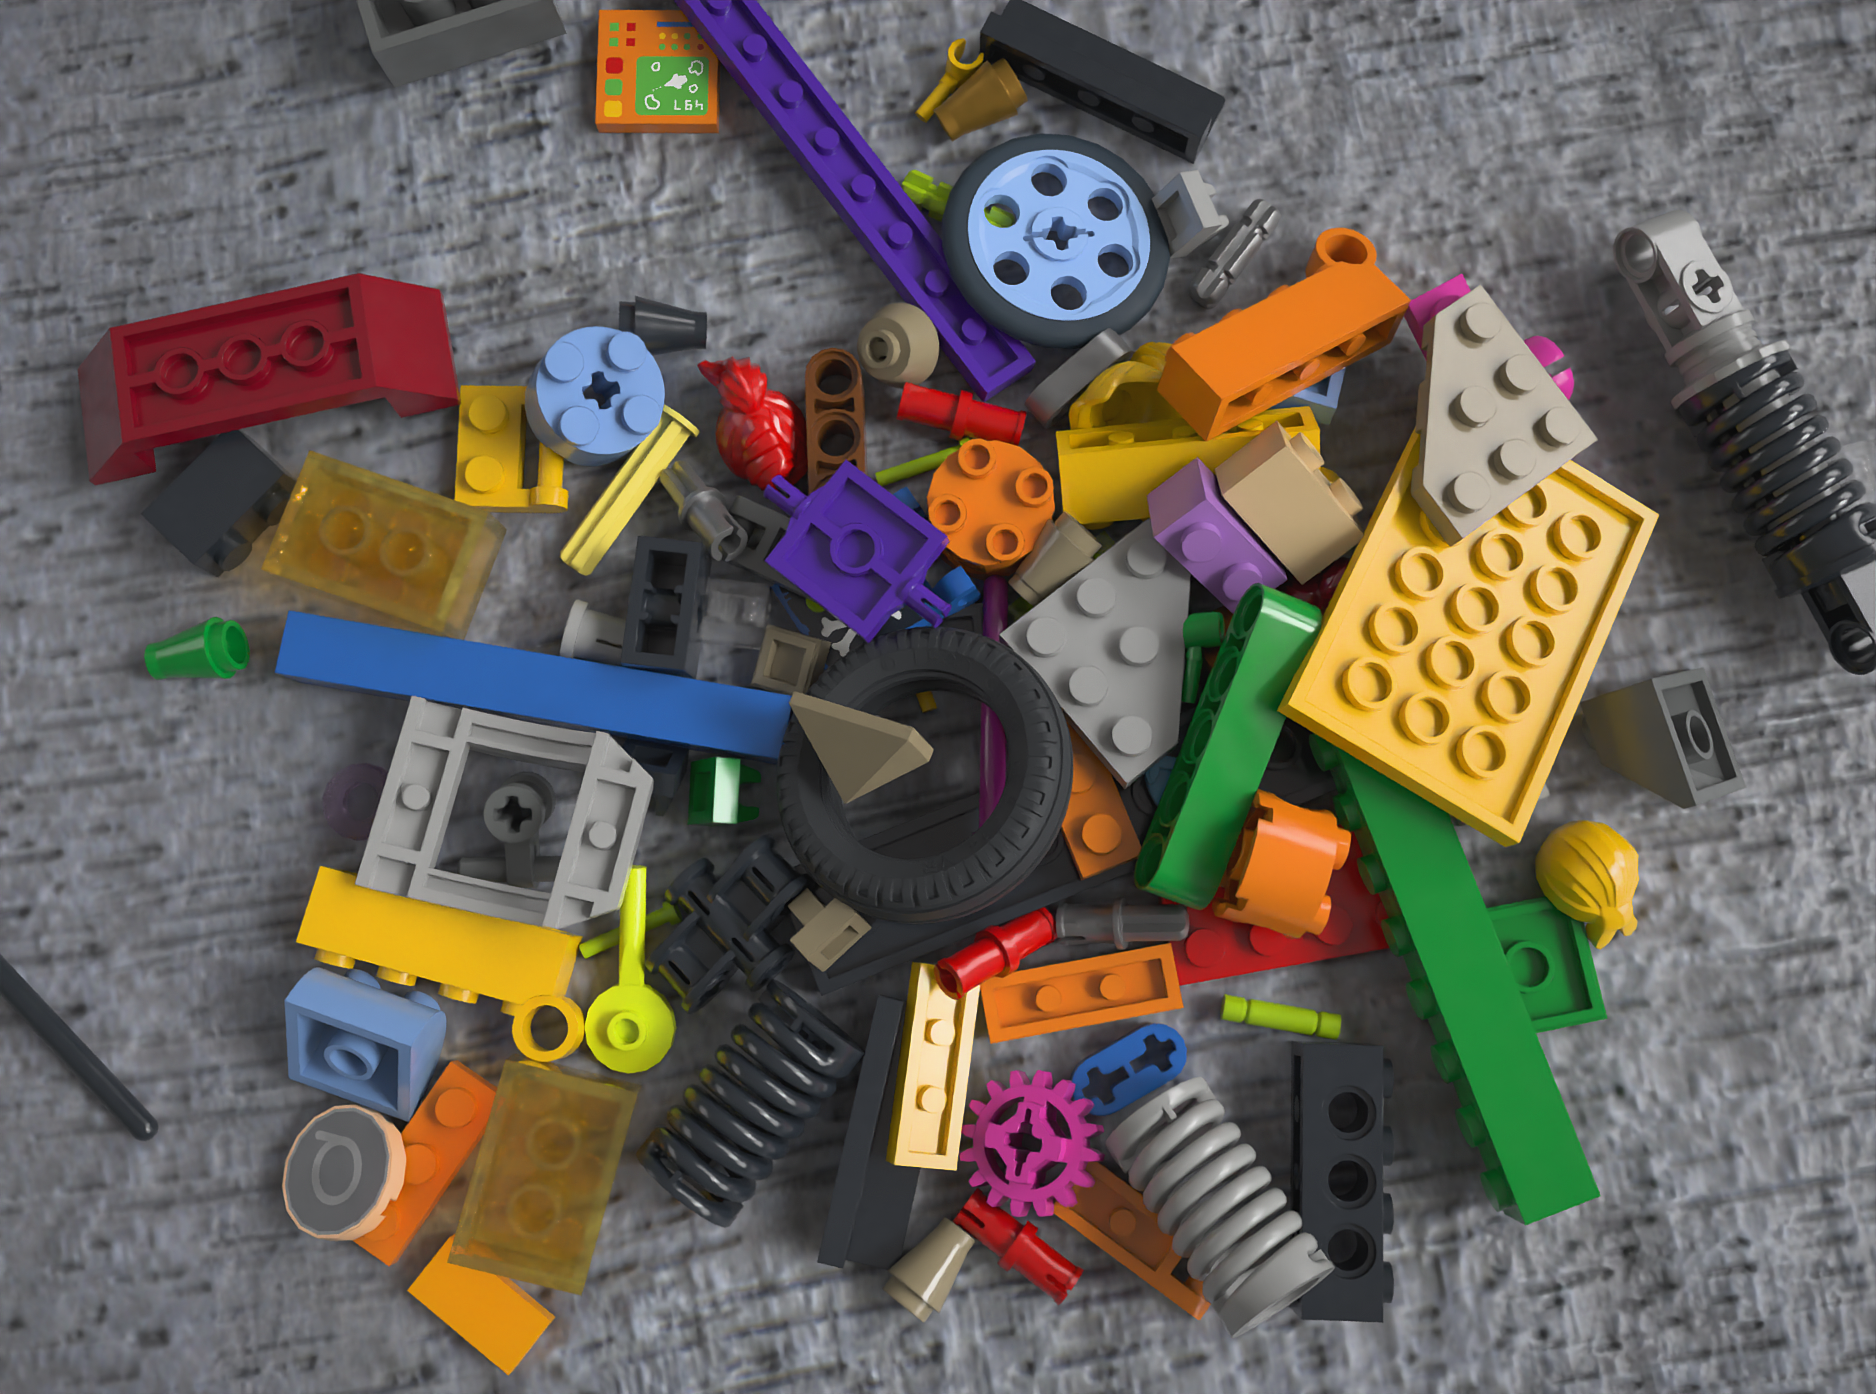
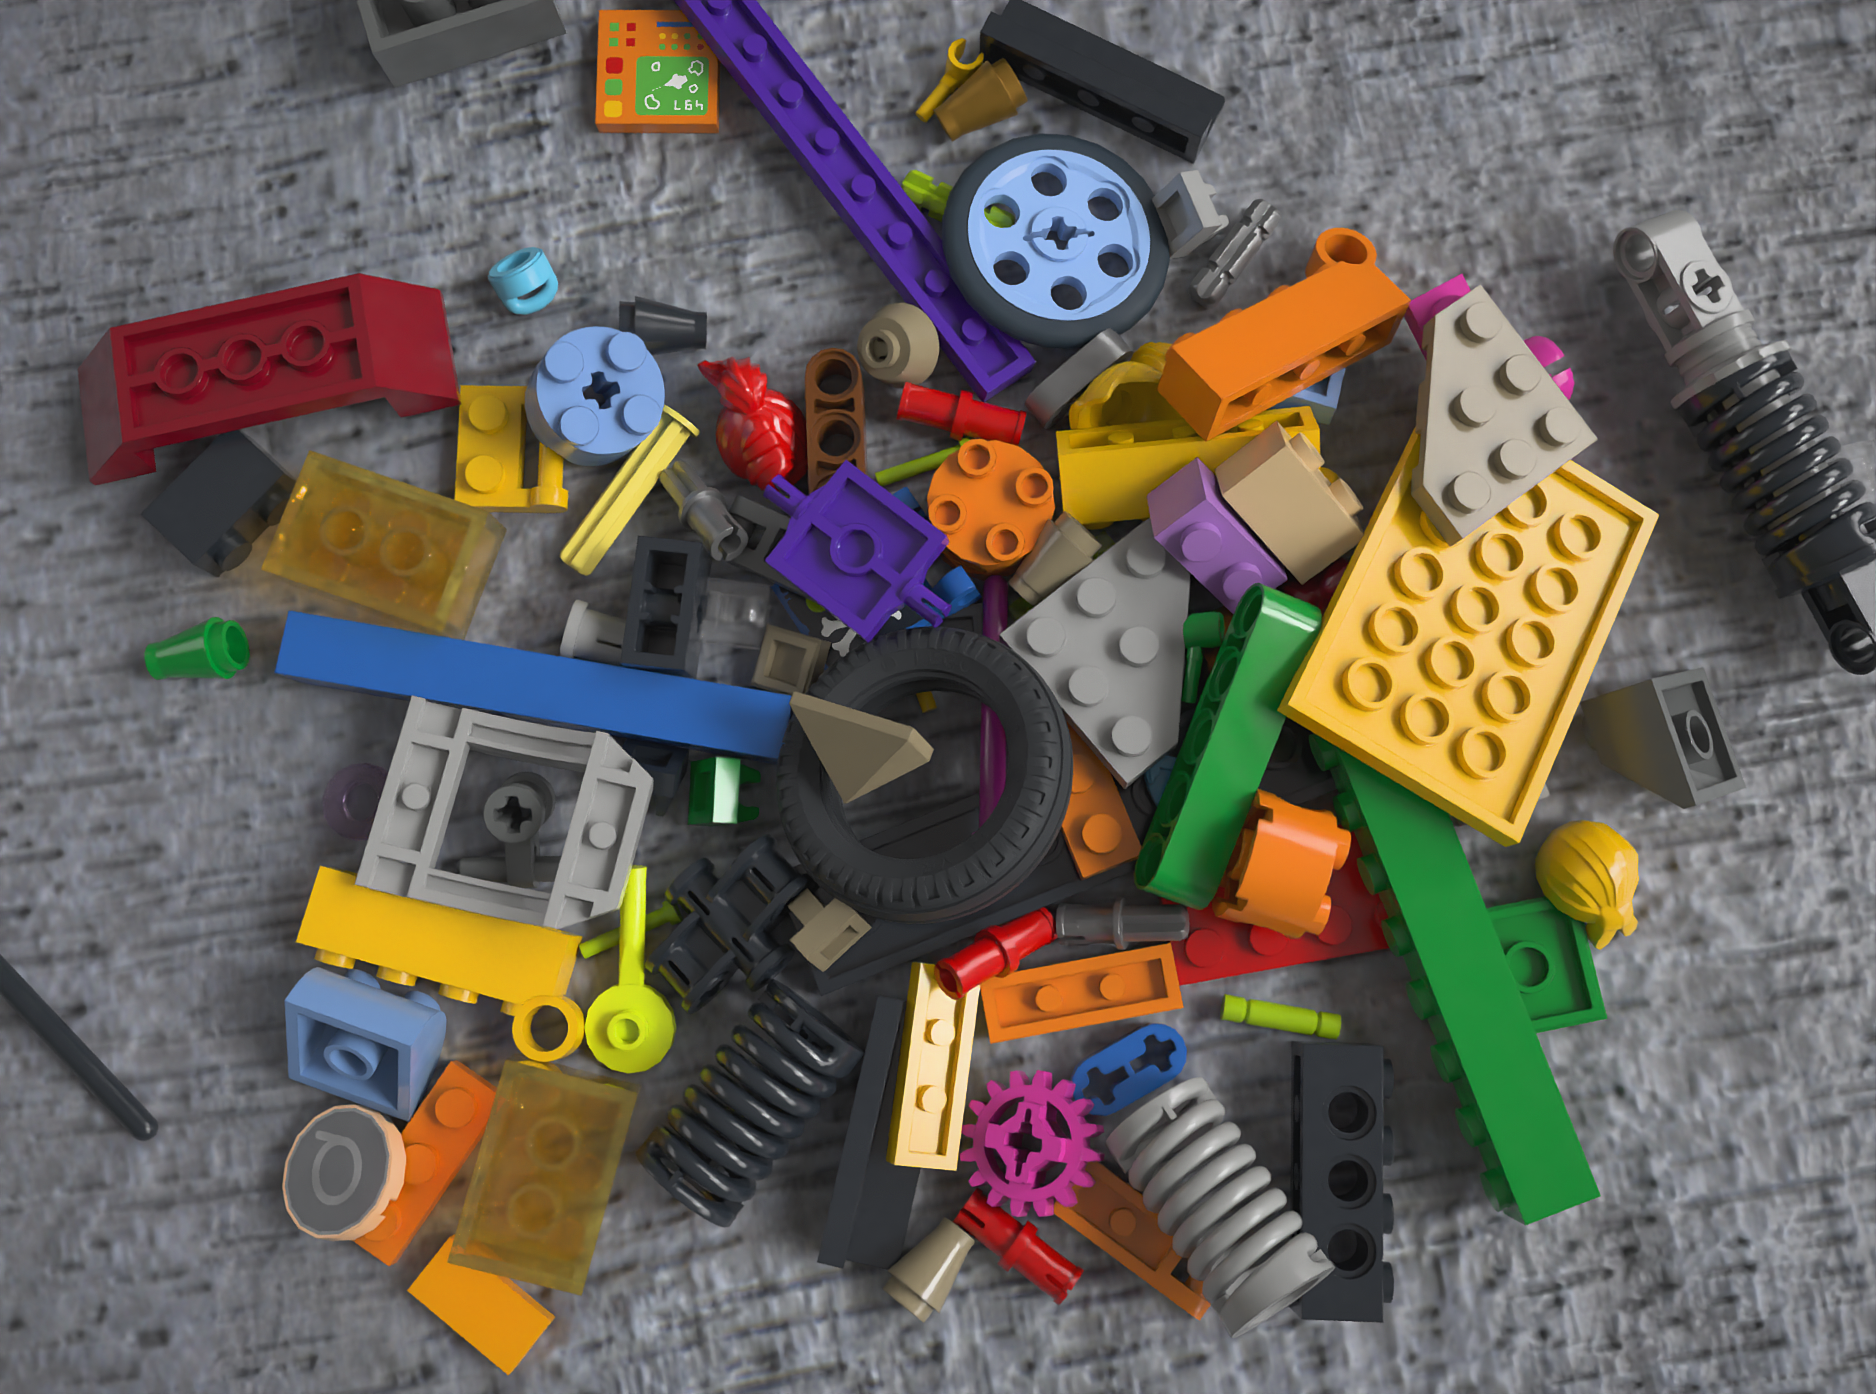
none -> medium azure tile [488,247,558,315]

